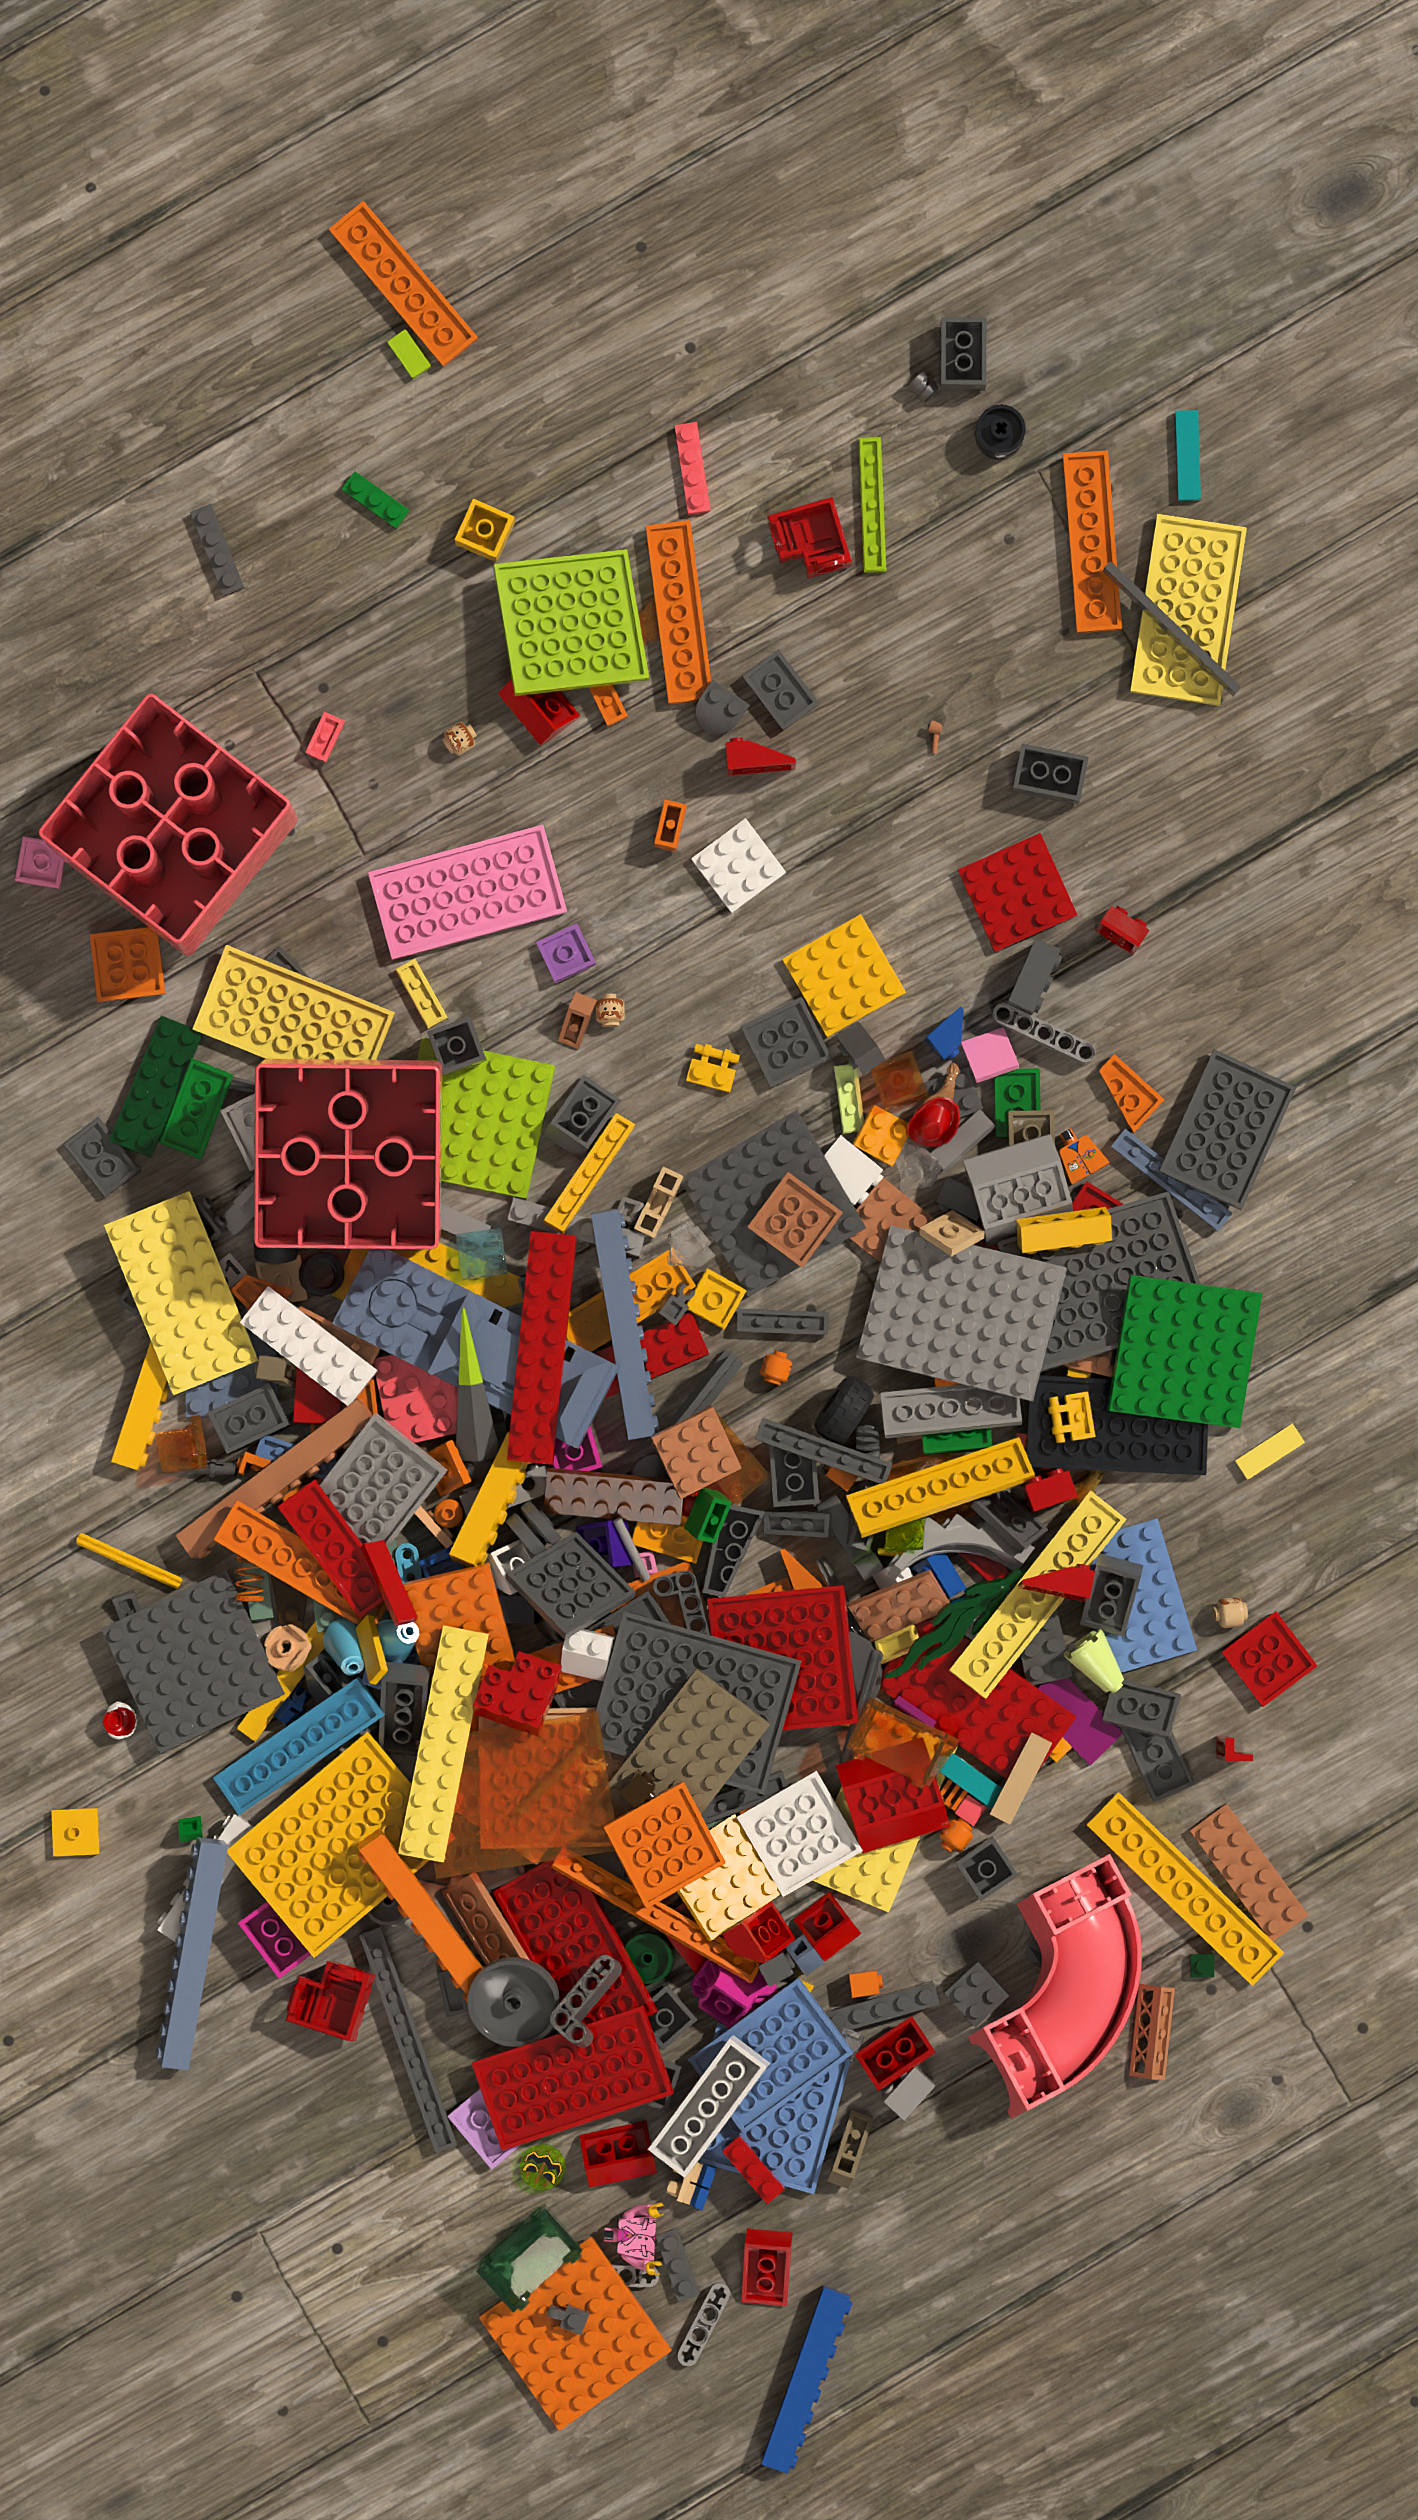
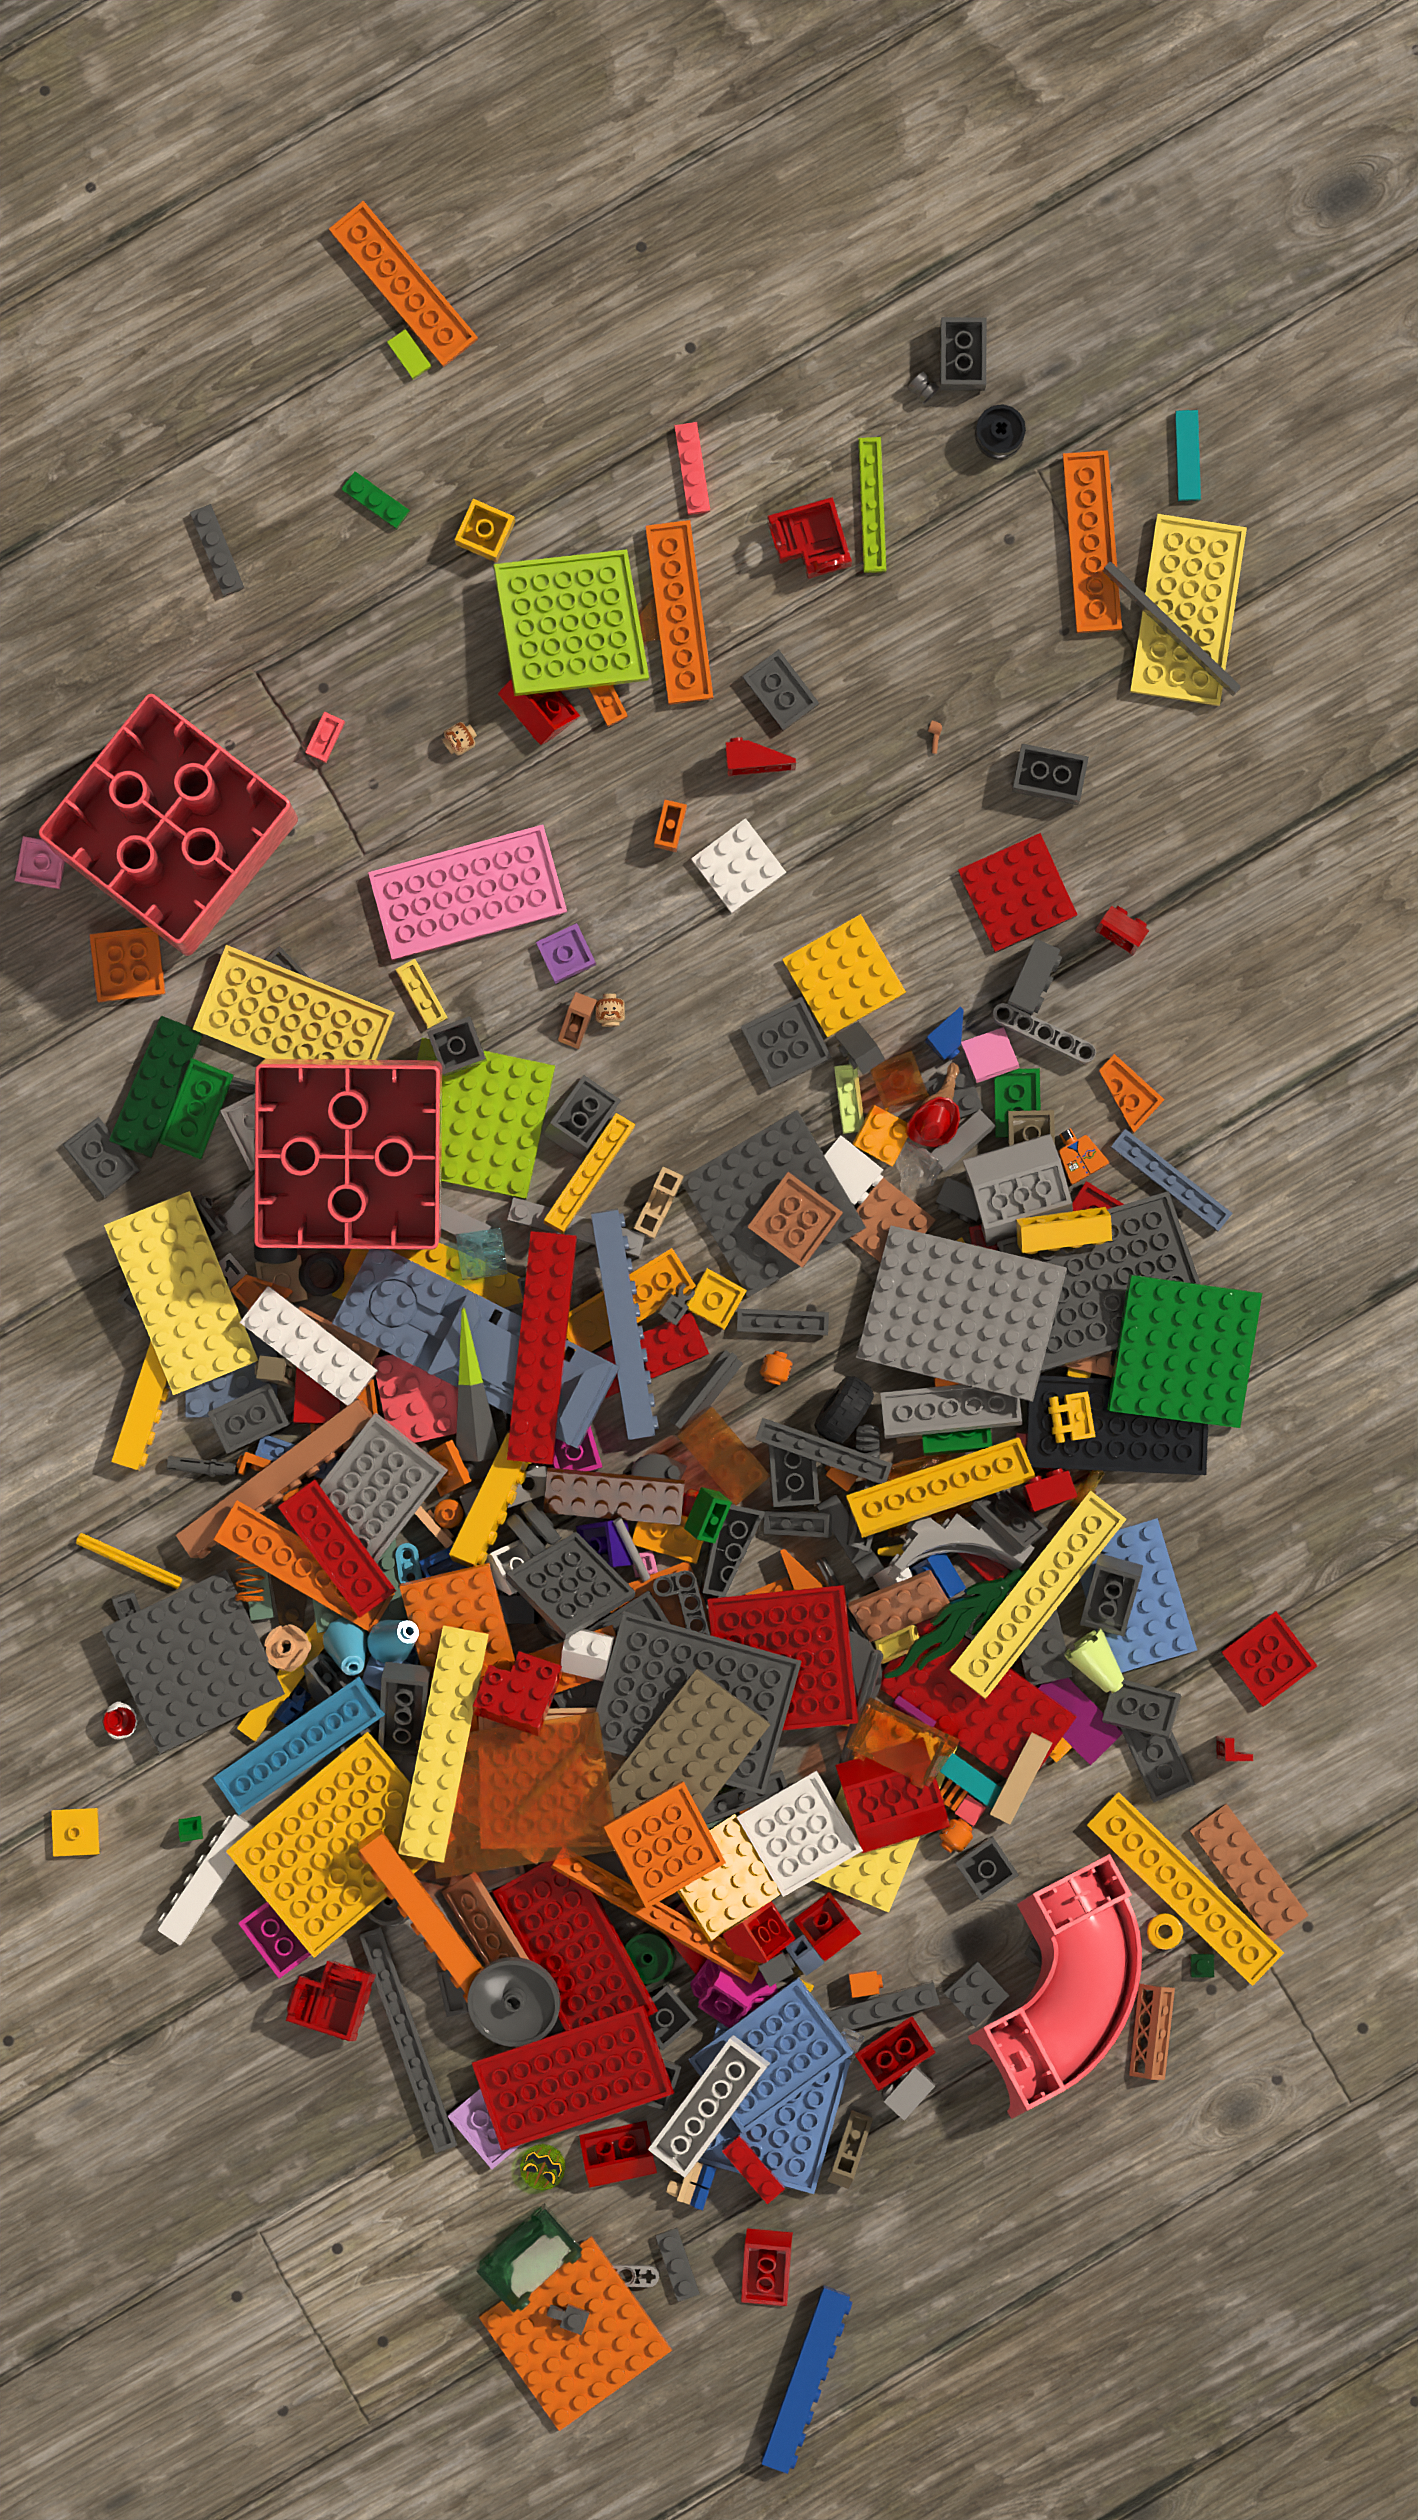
sand blue brick [155,1837,228,2070] -> none
clear orange bracket [156,1415,207,1474] -> none
yellow tile [355,1615,388,1685] -> none
red tile [361,1540,418,1626] -> none
dark grey beam [550,1955,622,2048] -> none
bright pink torso [604,2202,664,2275] -> none
light grey plate [618,1196,645,1226] -> none
dark brown brick [619,1769,655,1808] -> none
nougat plate [650,1406,741,1499] -> none
clear plate [668,1221,715,1270] -> none
light grey beam [678,2282,730,2366] -> none
yellow plate [686,1043,740,1093] -> none
dark grey slope [695,680,750,735] -> none
clear neon green piece [885,1517,926,1553] -> none
tan plate [919,1210,985,1257] -> none
red slope [1018,1564,1095,1602] -> none
dark grey plate [1158,1049,1297,1211] -> none
tan head [1213,1597,1248,1628] -> none
light yellow tile [1235,1423,1305,1480] -> none
none -> yellow piece [1147,1913,1183,1950]

